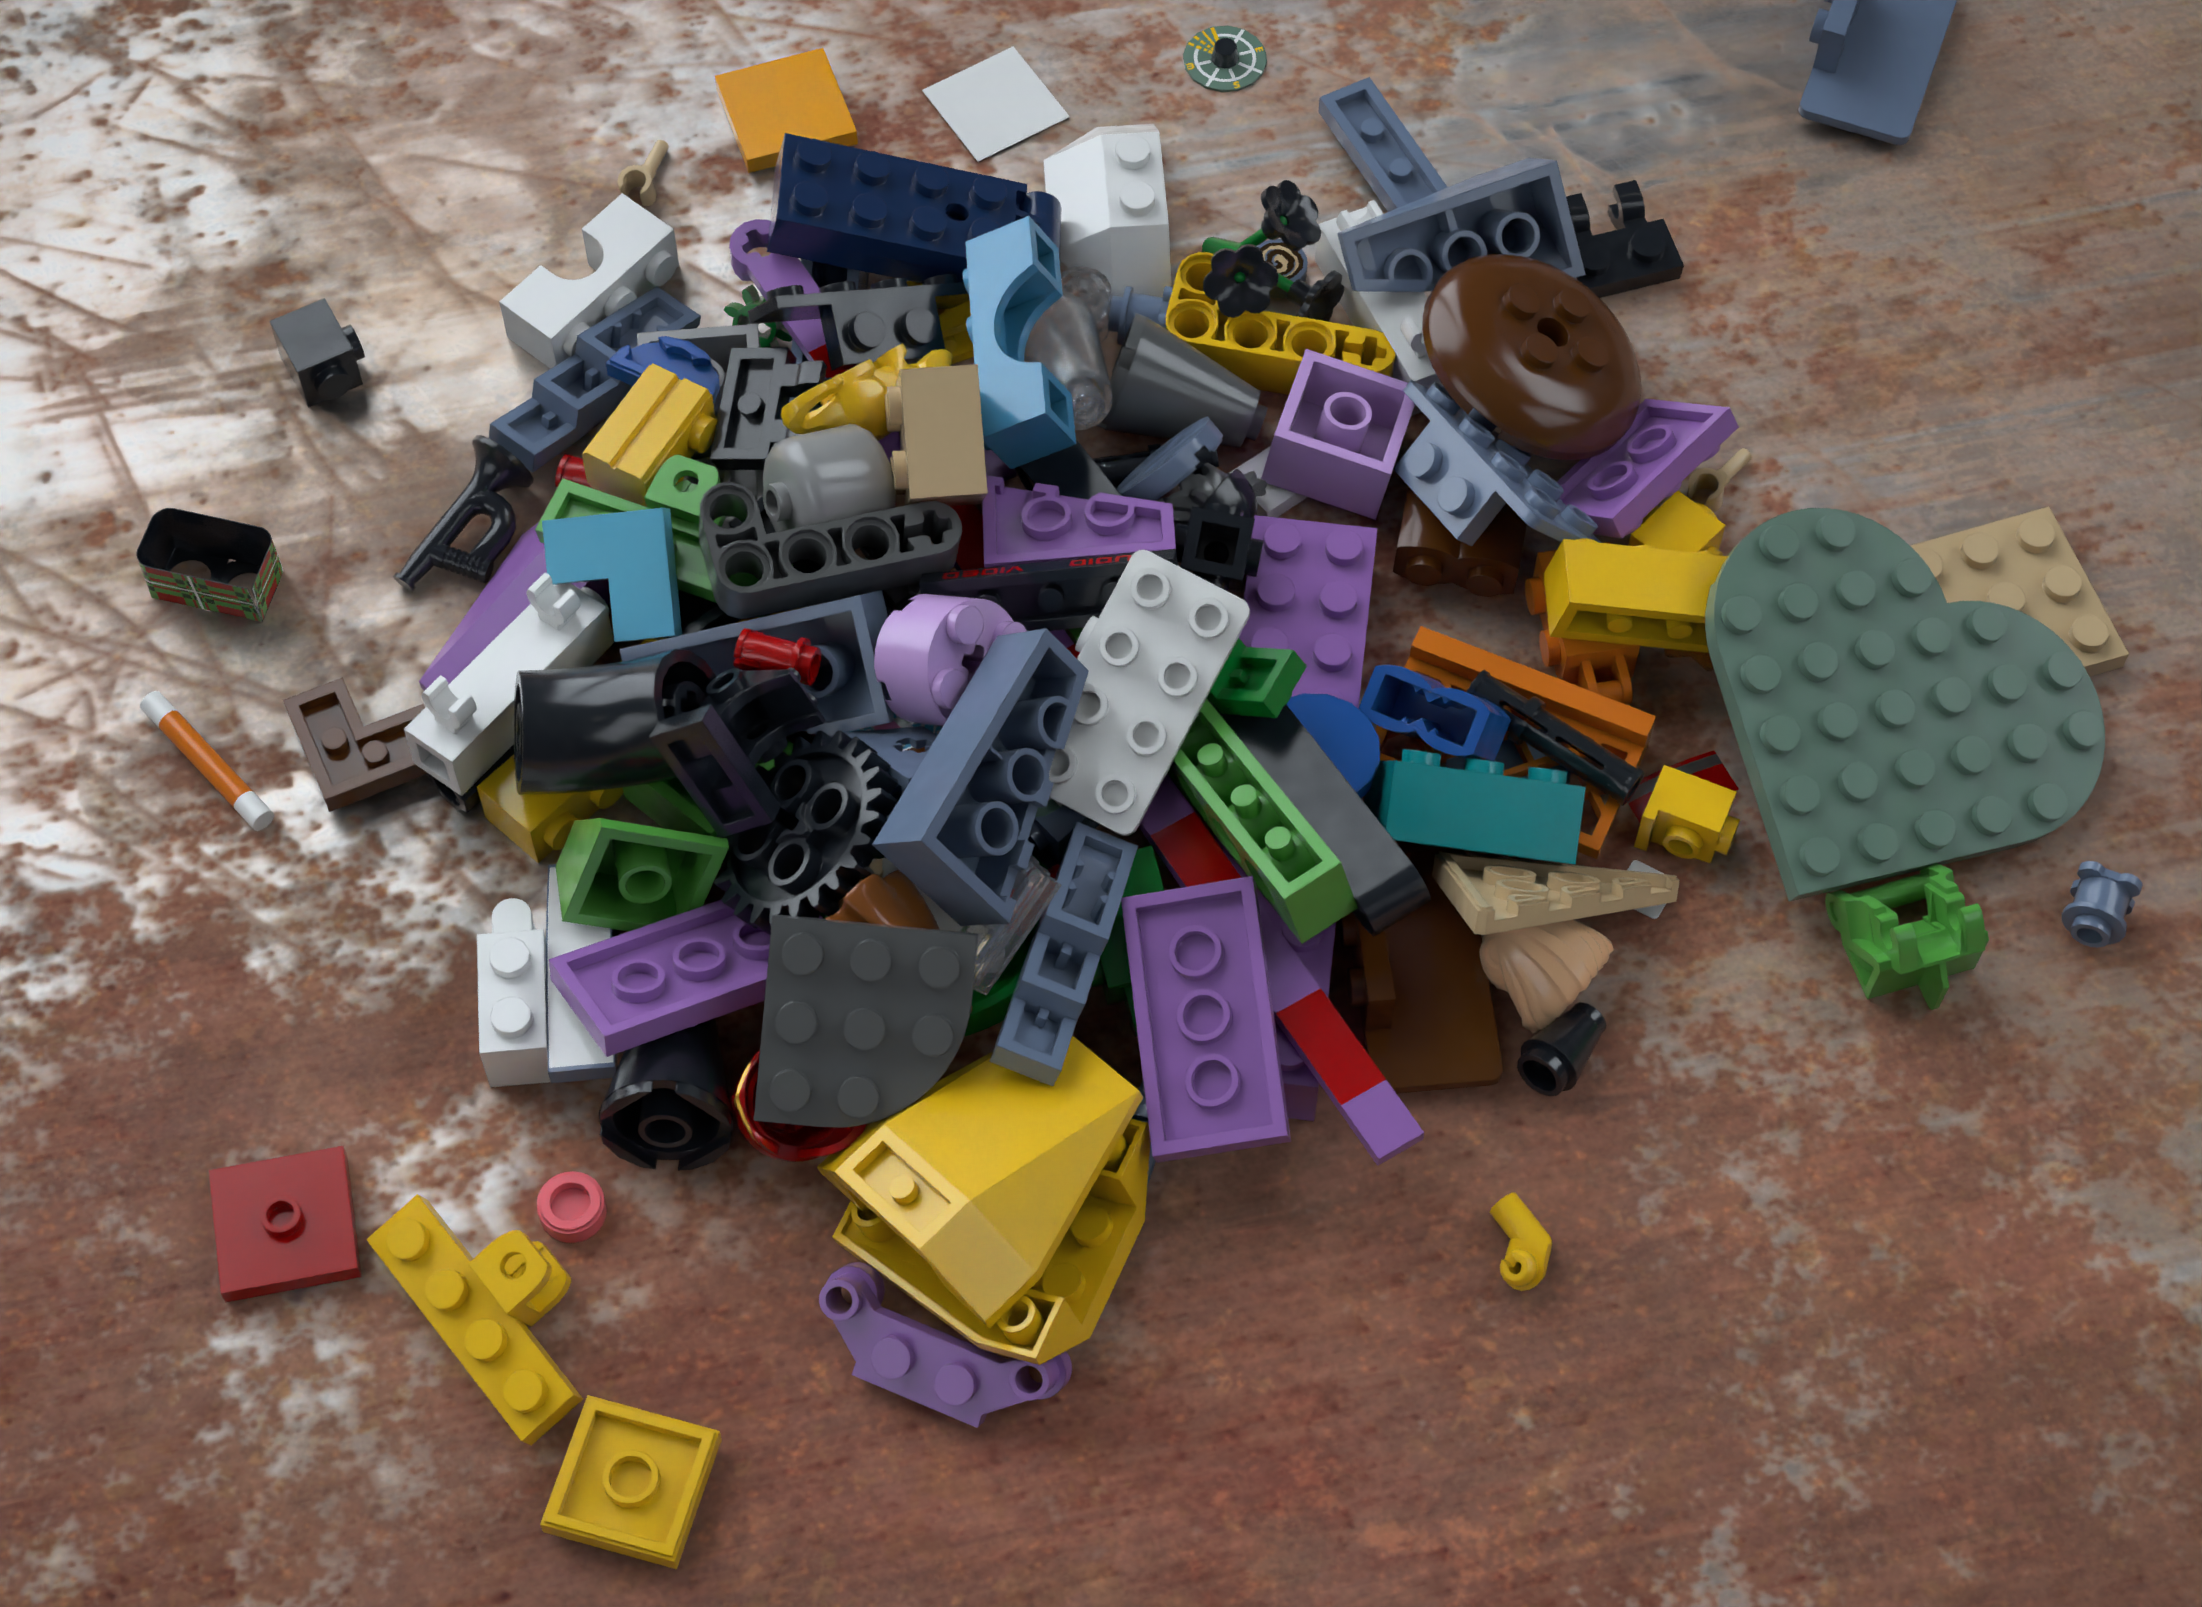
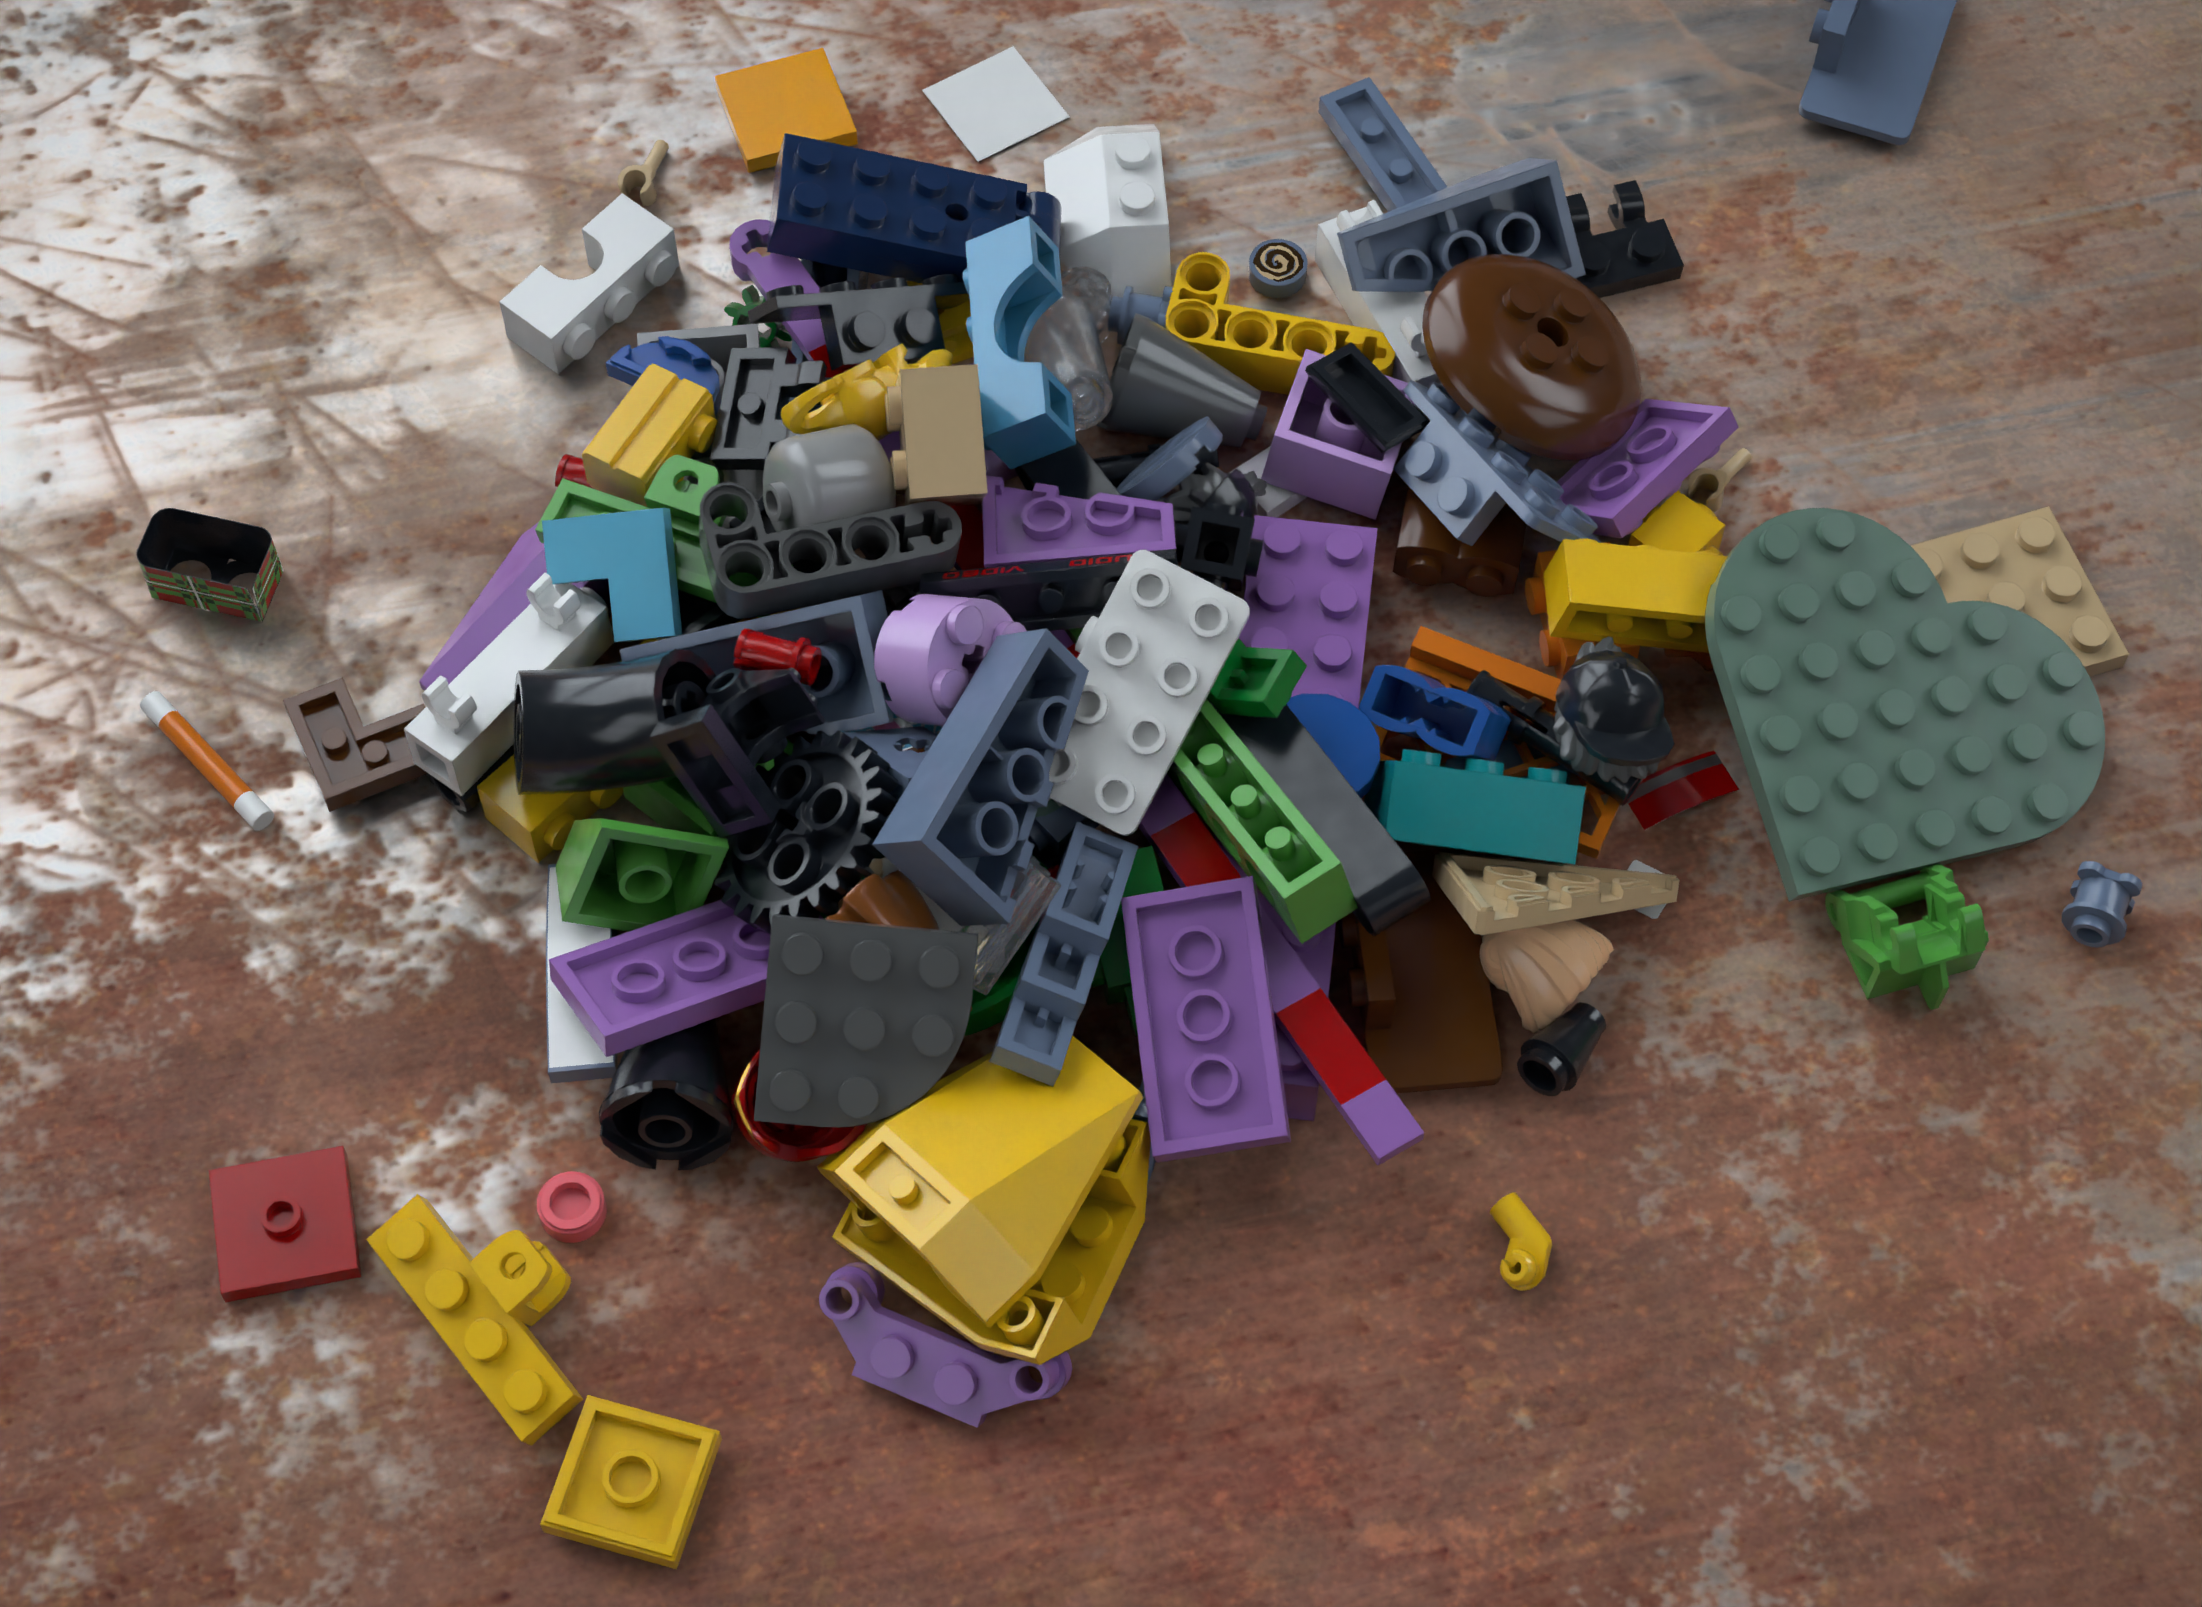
brick [269,298,365,408] -> none
black piece [393,435,534,592] -> none
white brick [477,898,551,1088] -> none
sand blue slope [489,286,701,473] -> none
sand green piece [1183,25,1267,92] -> none
black plant [1202,180,1344,322] -> none
yellow brick [1634,765,1740,864] -> none
none -> black tile [1305,342,1430,453]
none -> black hair [1553,637,1675,784]

